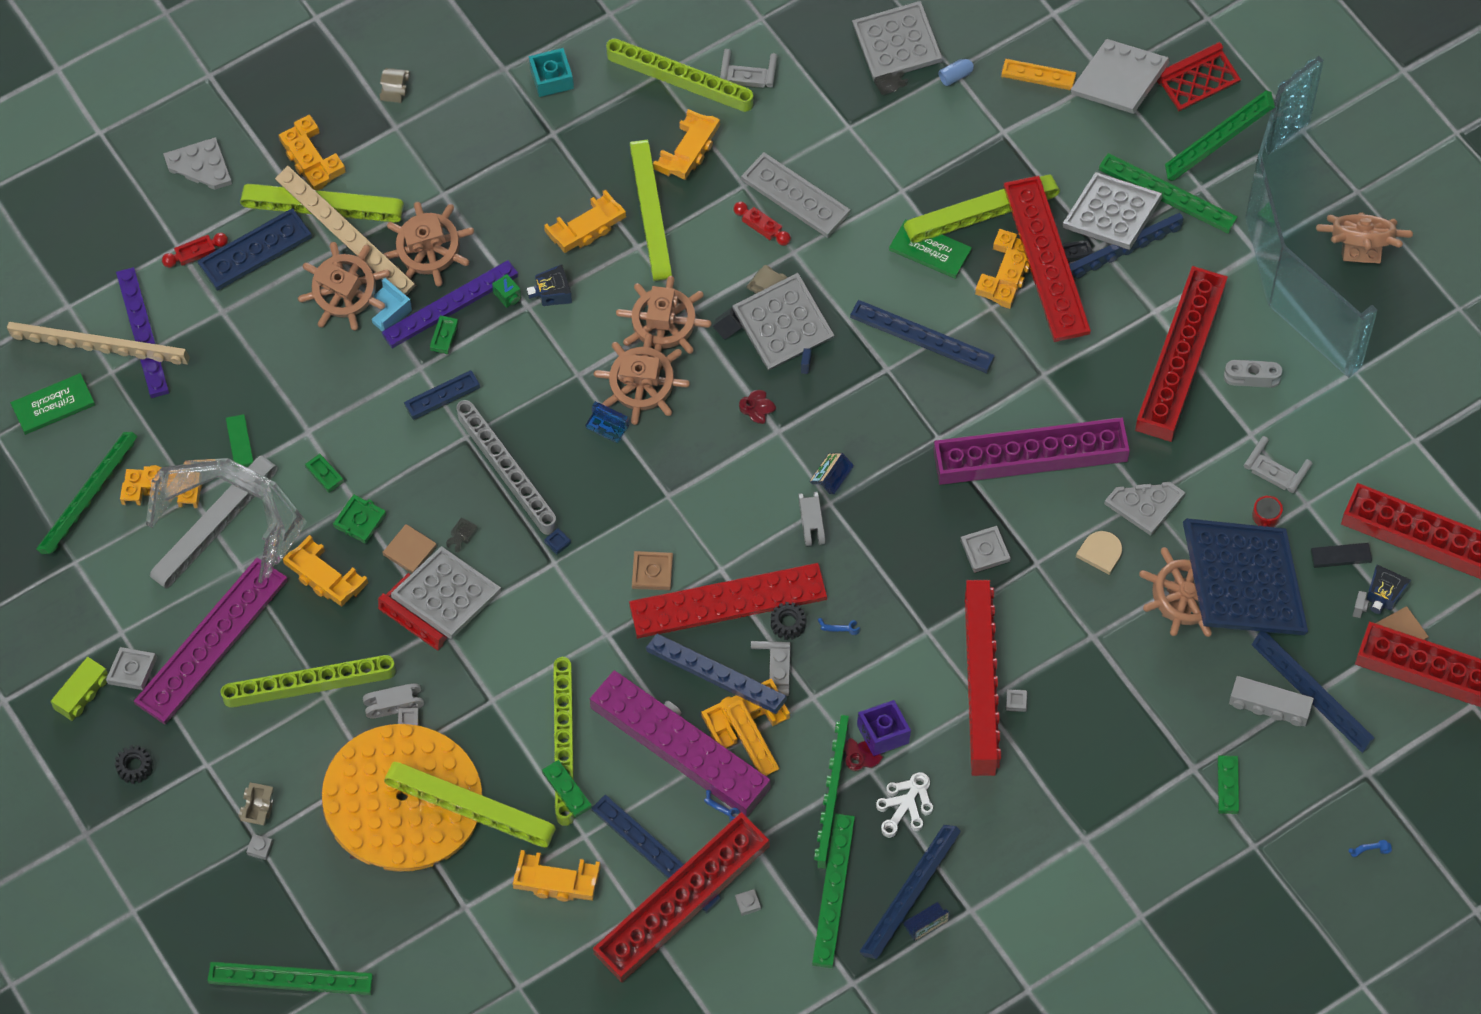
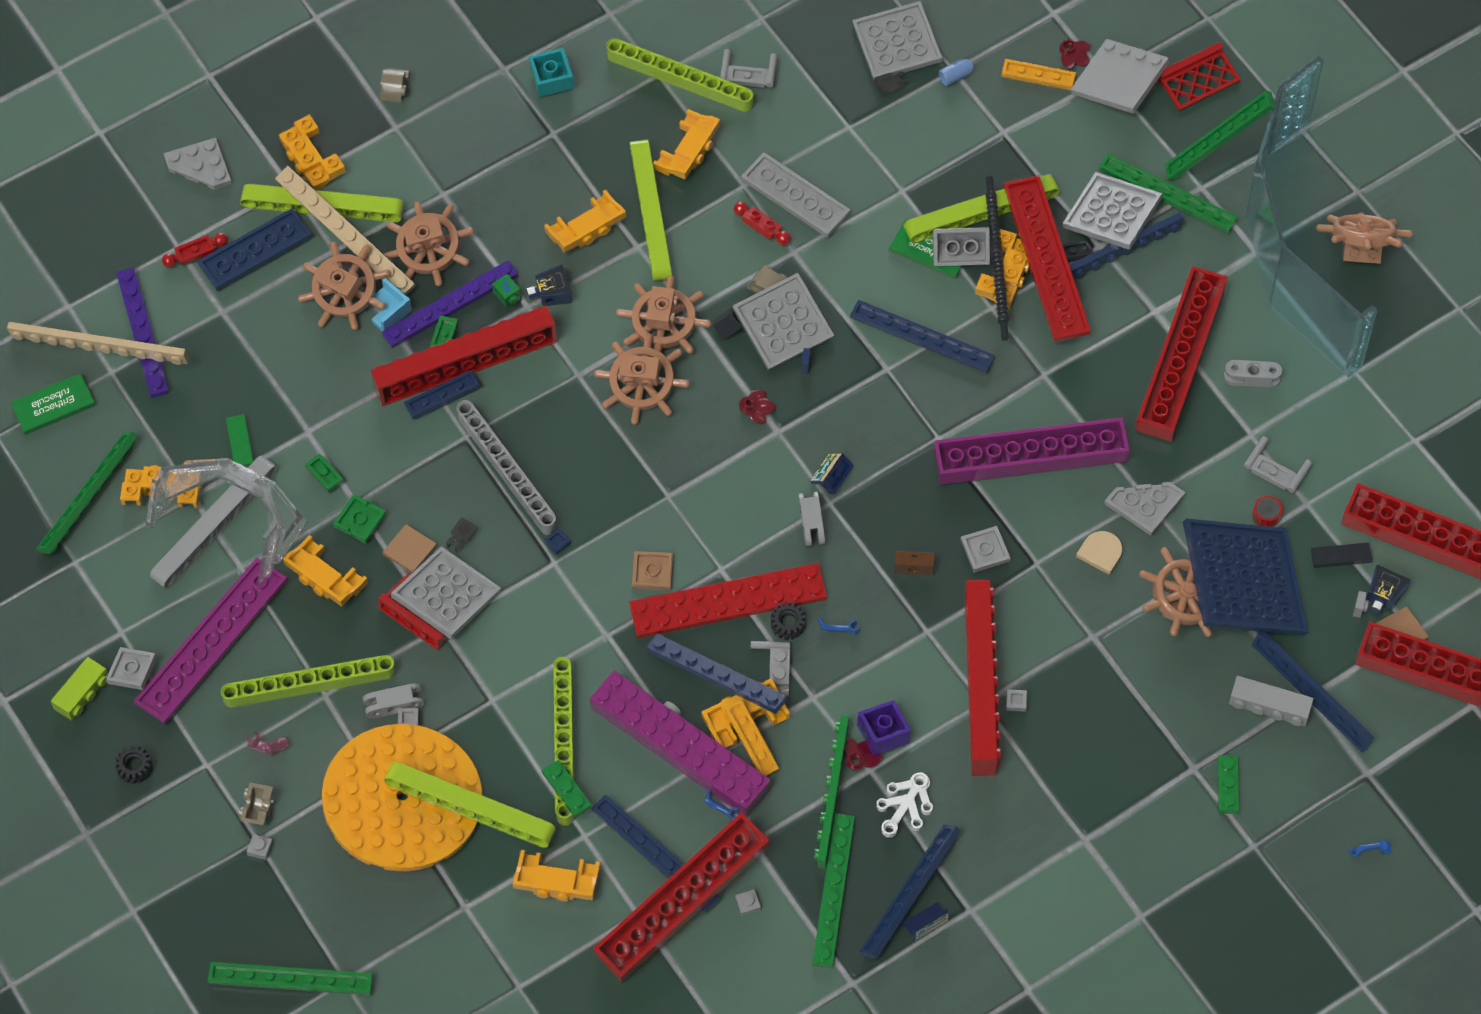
clear blue panel [585,401,629,443] -> none
none -> clear pink piece [246,732,289,756]
none -> red brick [371,306,557,407]
none -> reddish brown piece [894,551,934,575]
none -> light grey slope [932,227,990,266]
none -> black hose [985,176,1009,341]
none -> dark red plate [1059,39,1091,69]

